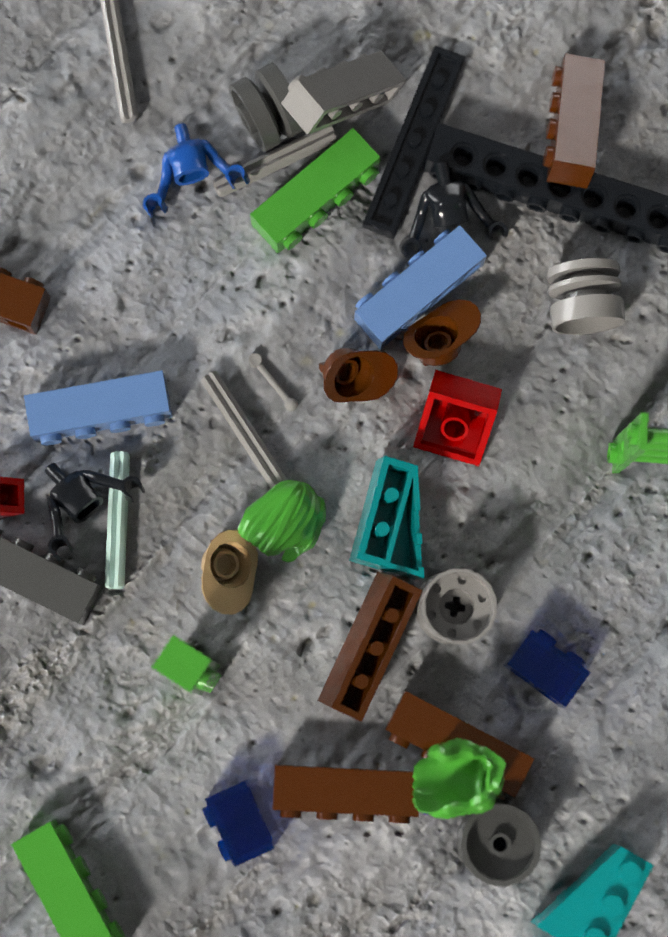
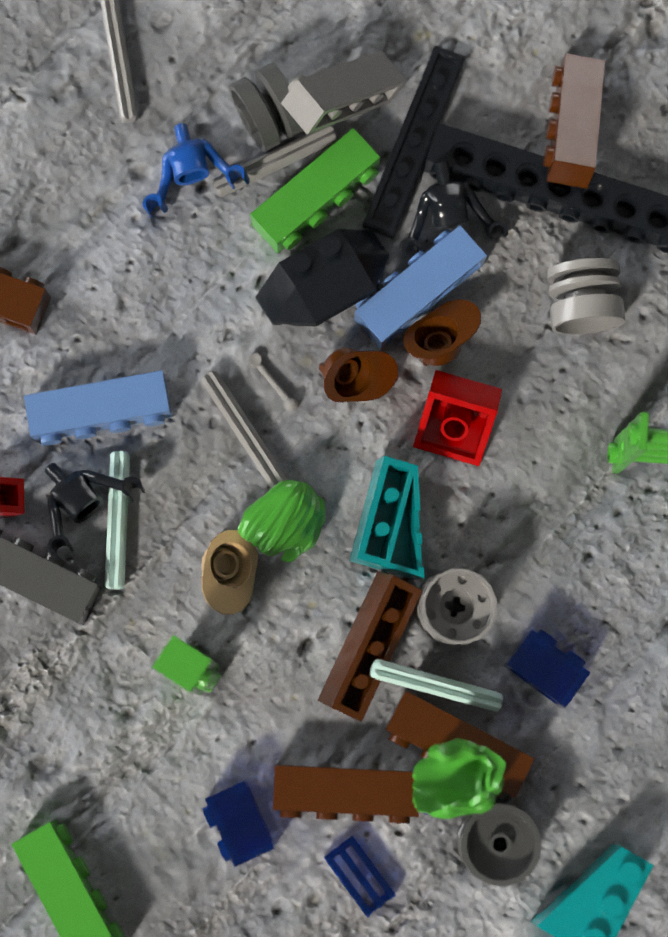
none -> black wedge [255,229,390,326]
none -> clear blue tile [324,835,396,917]
none -> light aqua axle [370,659,503,712]

